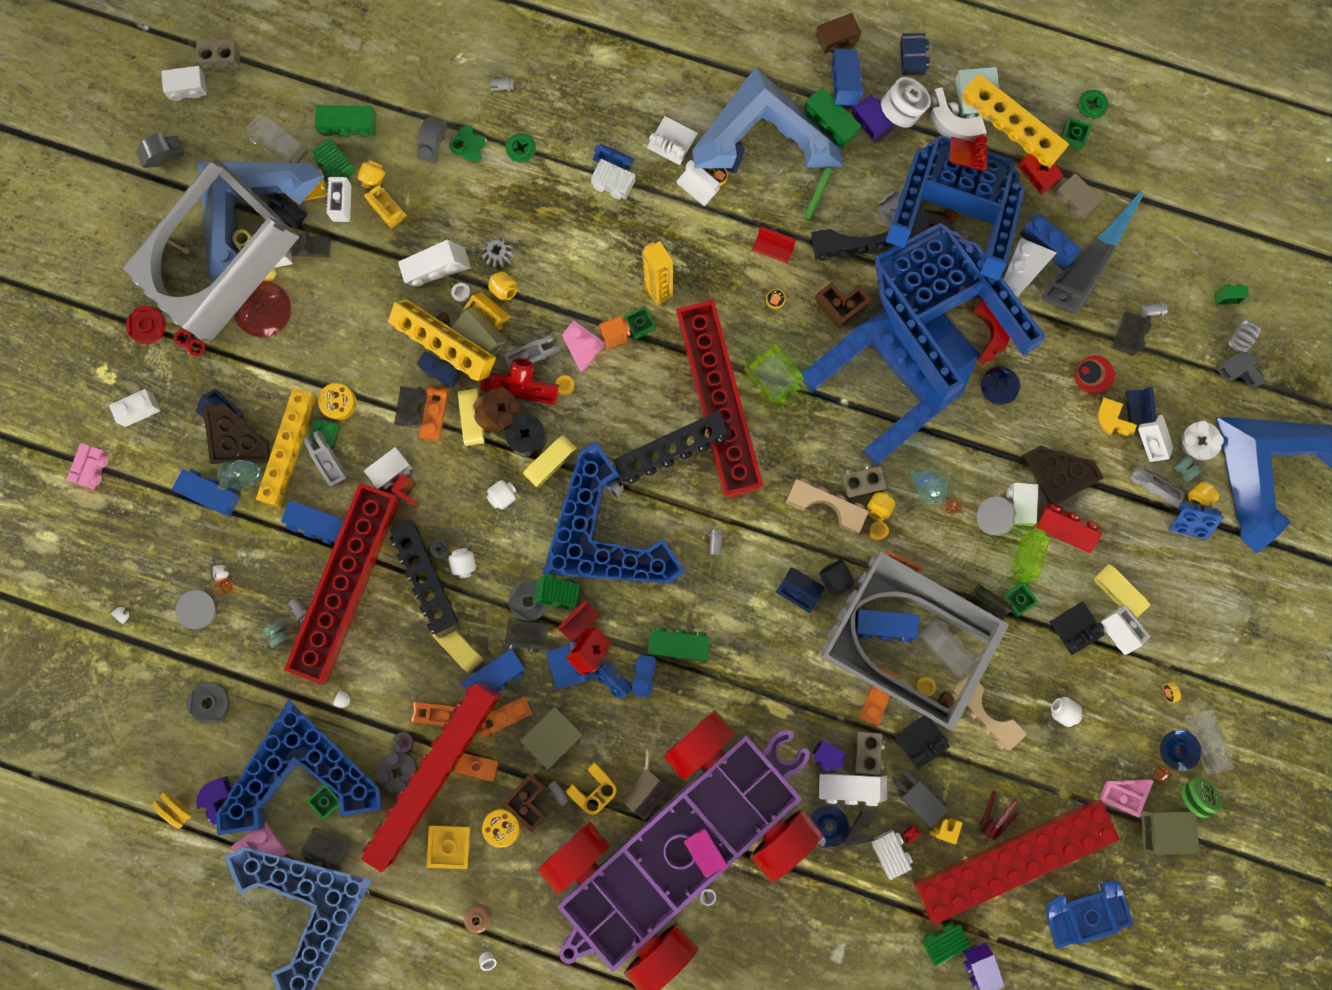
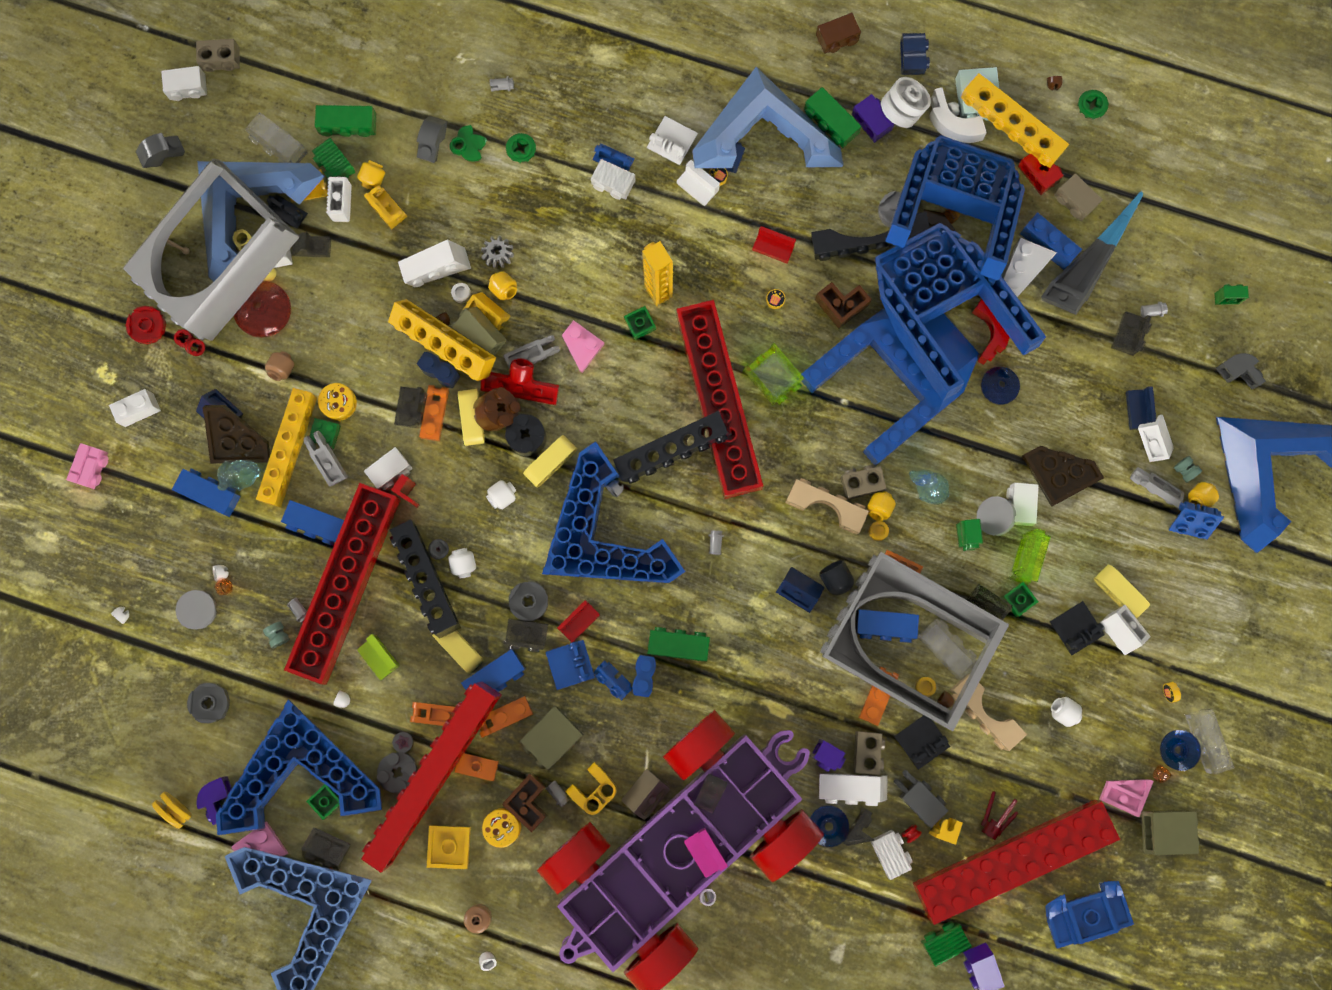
green brick [533,574,580,610] -> none
yellow tile [555,375,575,395] -> none
red brick [566,626,611,675] -> none
orange brick [599,315,631,350] -> none
bright green bar [804,167,833,221] -> none
blue brick [831,49,864,106] -> none
clear orange hinge [945,497,962,513] -> none
red hinge [949,134,988,171] -> none
red brick [1035,502,1102,554] -> none
green piece [1061,117,1092,150] -> none
tile [1074,355,1115,394] -> none
yellow brick [1098,398,1137,436] -> none
white plate [1181,421,1224,461] -> none
bright green head [1181,777,1222,818] -> none
light grey gear [1229,319,1261,353] -> none
none -> medium nougat head [265,351,294,381]
none -> lime panel [357,634,400,680]
none -> clear smoke slope [694,773,728,814]
none -> green brick [956,519,983,551]
none -> reddish brown hinge [1047,76,1063,91]

